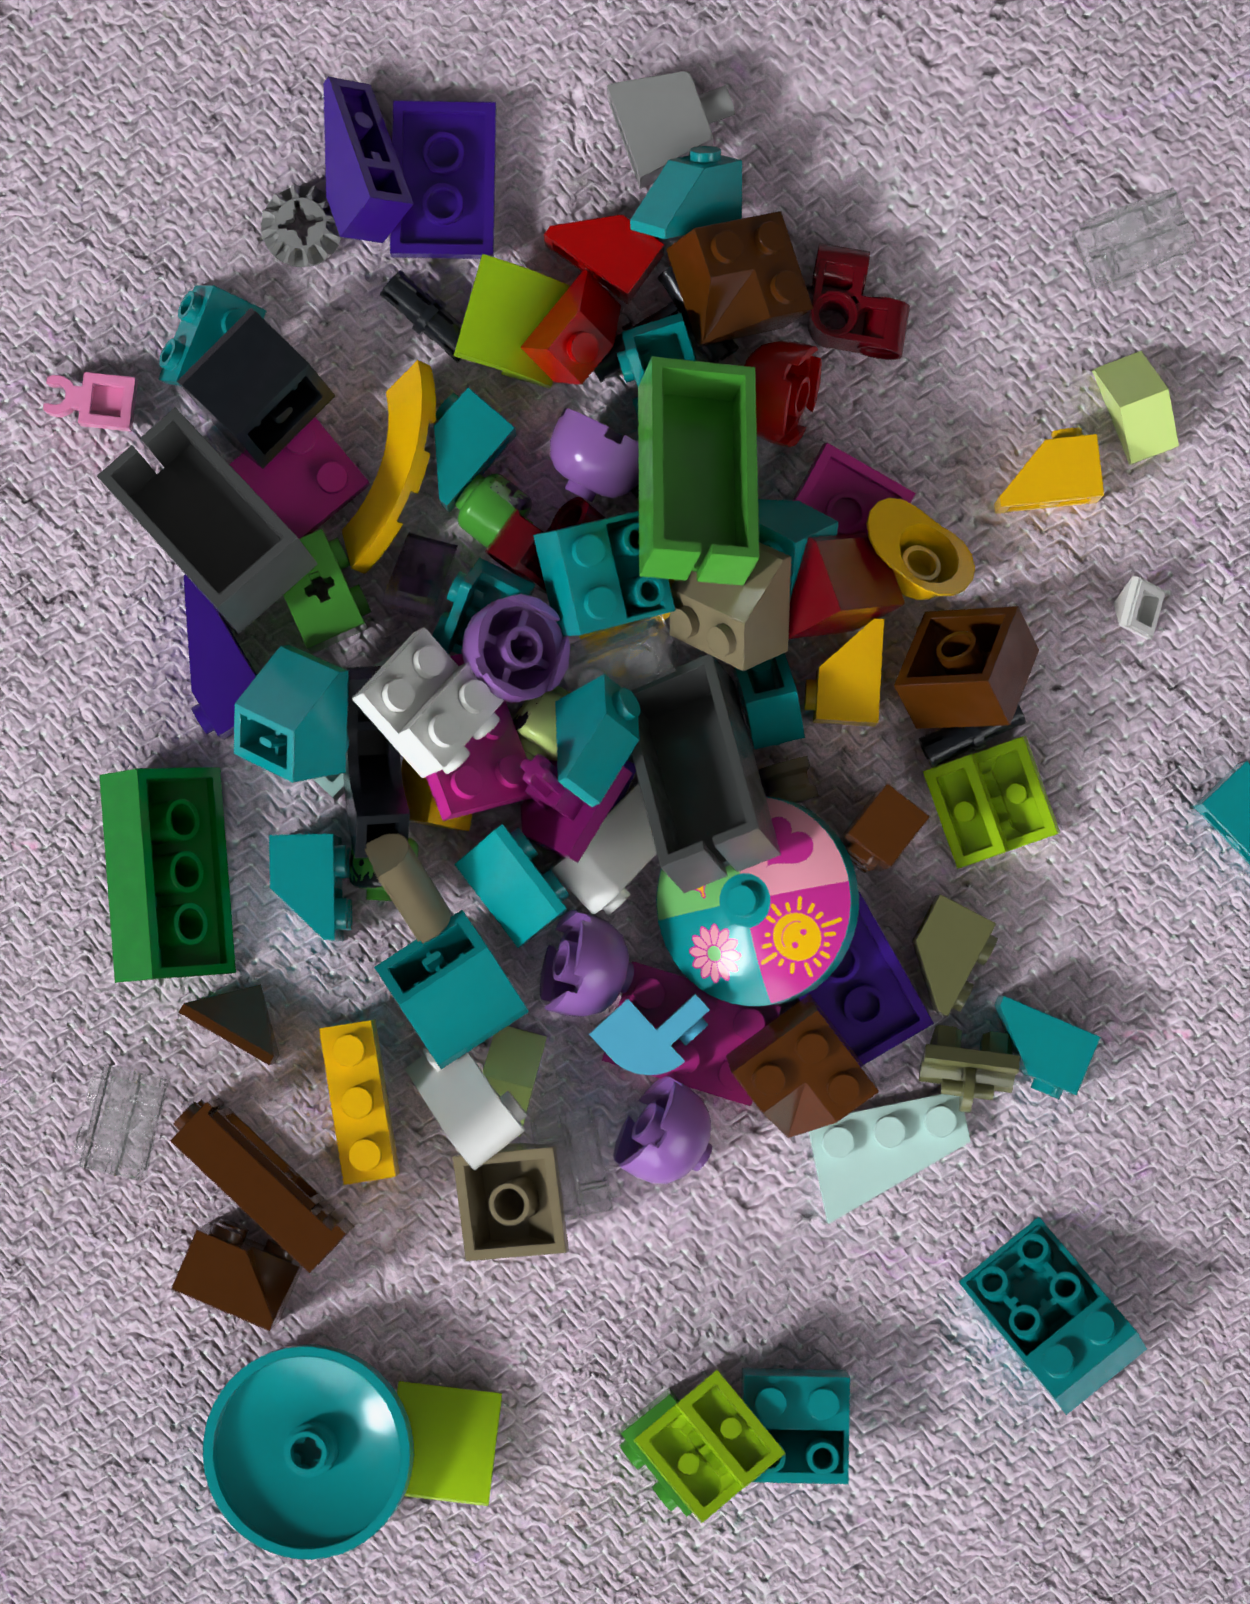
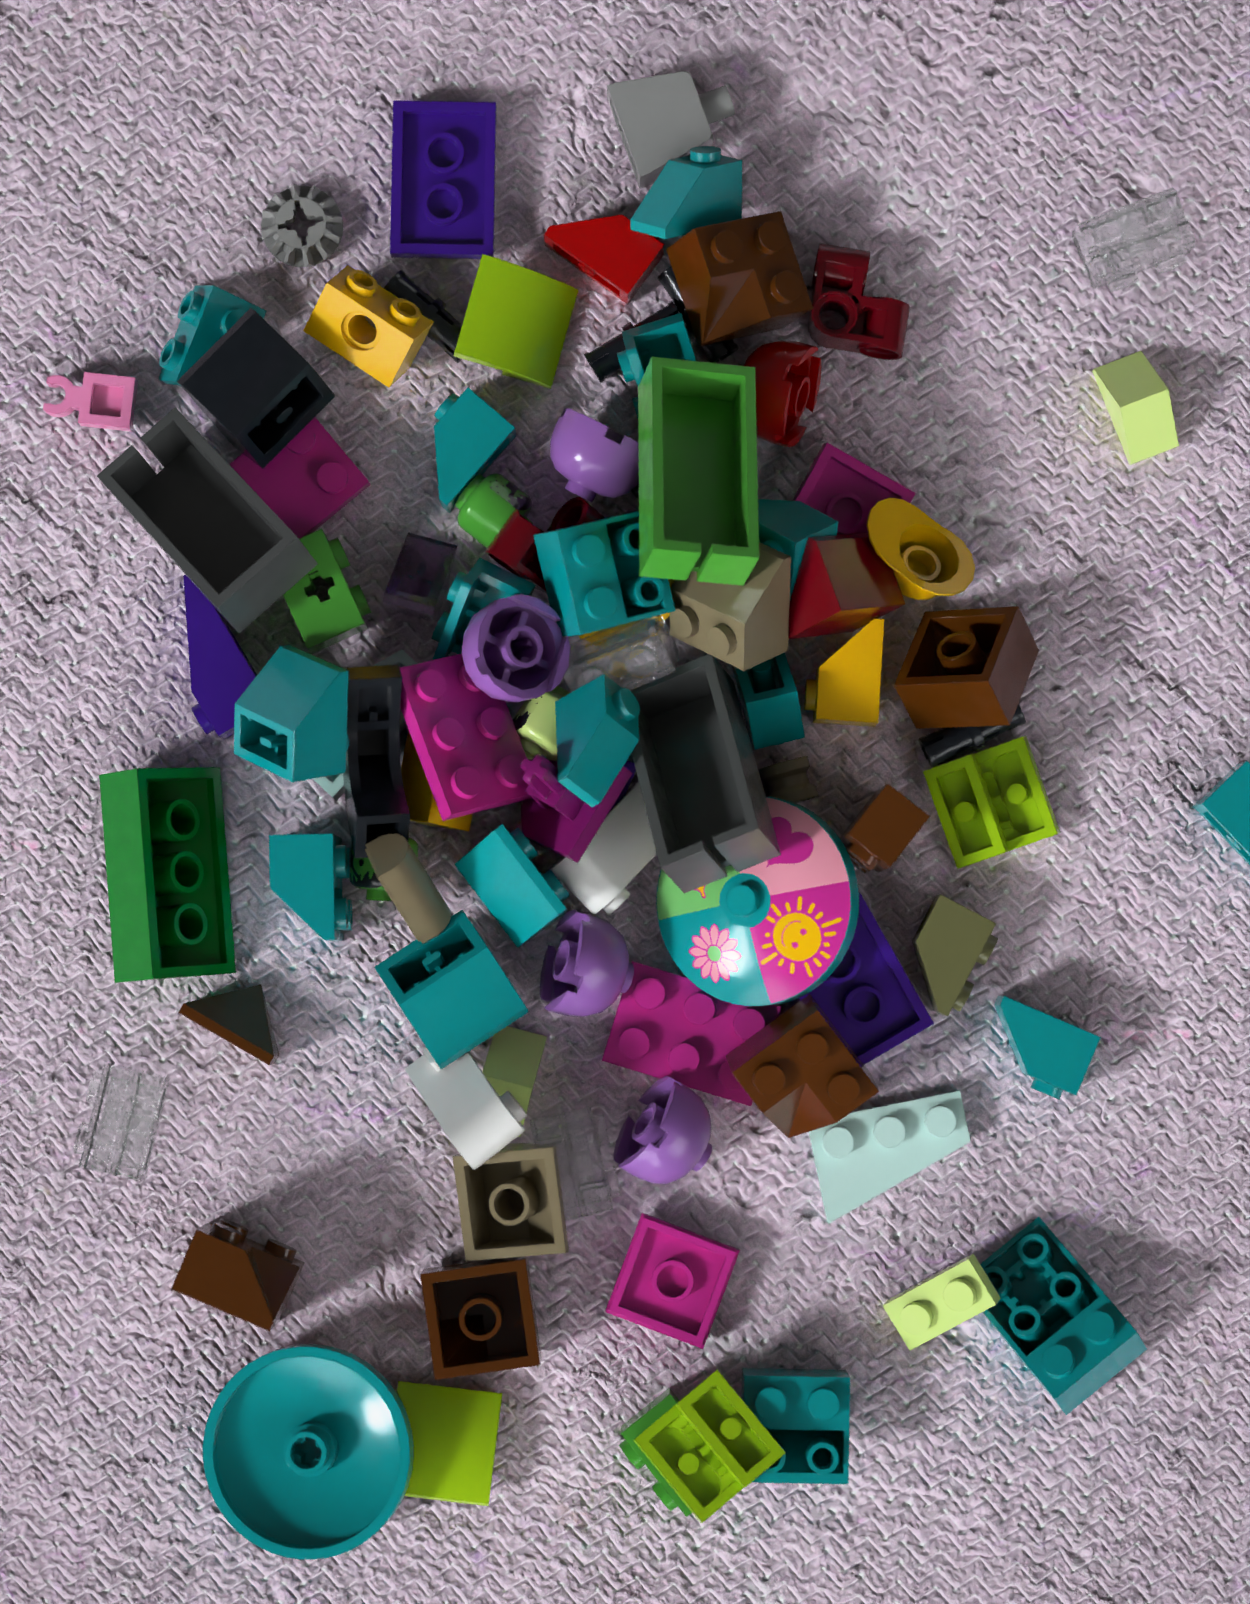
reddish brown door [170,1098,355,1273] -> none
yellow brick [319,1019,400,1185] -> none
dark purple slope [323,76,413,243] -> none
yellow tile [342,360,436,574] -> none
white plate [352,627,504,778] -> none
red slope [520,270,621,385] -> none
medium azure brick [589,994,710,1075] -> none
olive hips [919,1025,1020,1113] -> none
yellow slope [994,428,1104,514] -> none
white slope [1113,576,1165,640] -> none
none -> yellow brick [303,265,434,387]
none -> reddish brown slope [420,1256,542,1380]
none -> dark pink plate [605,1212,740,1349]
none -> yellowish green plate [883,1253,1001,1350]

